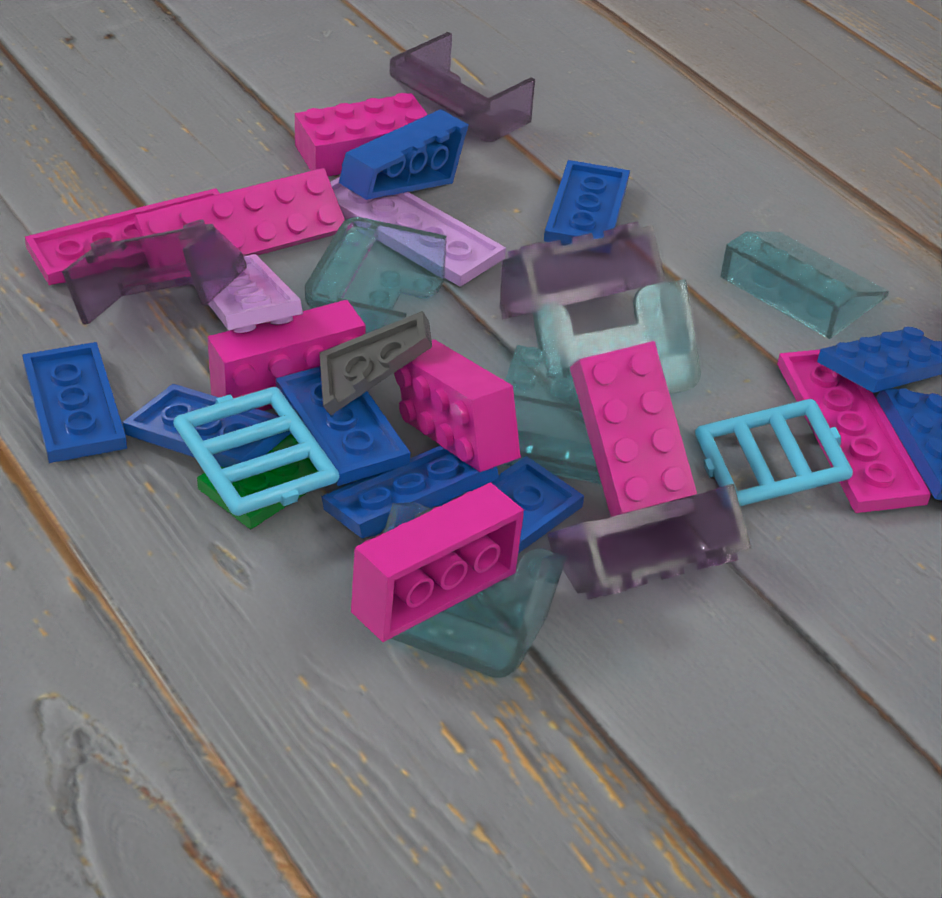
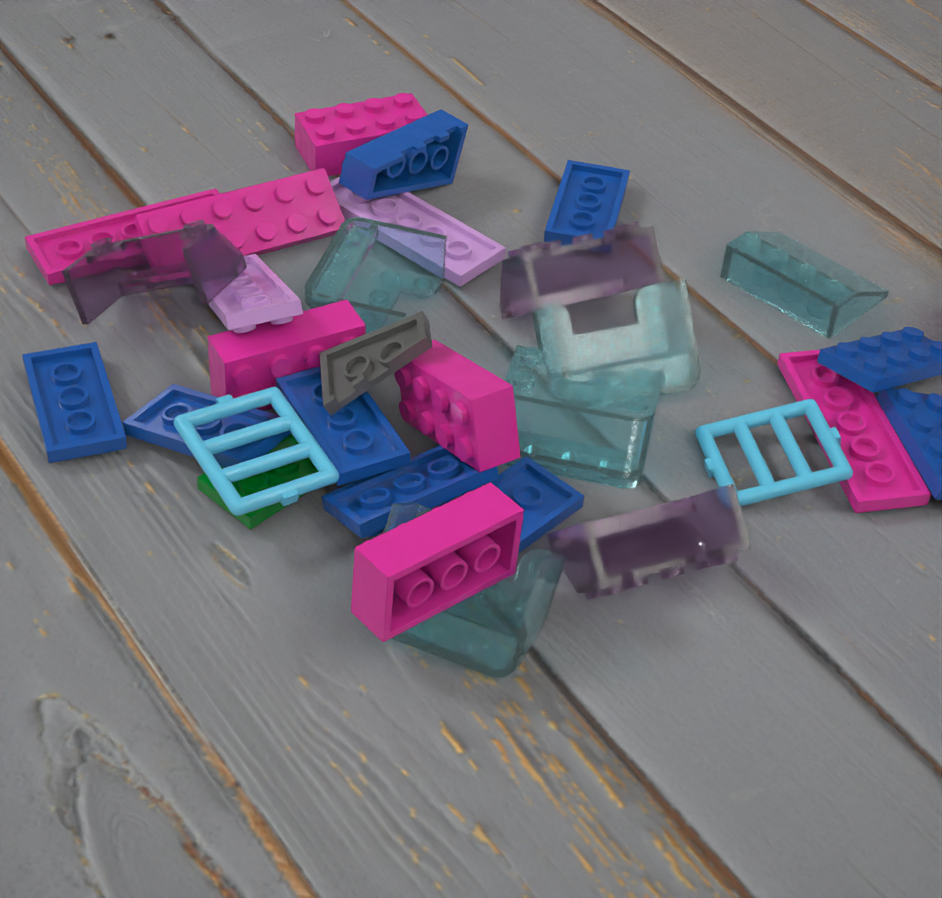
clear purple windscreen [389,32,535,142] -> none
dark pink brick [570,341,697,518] -> none

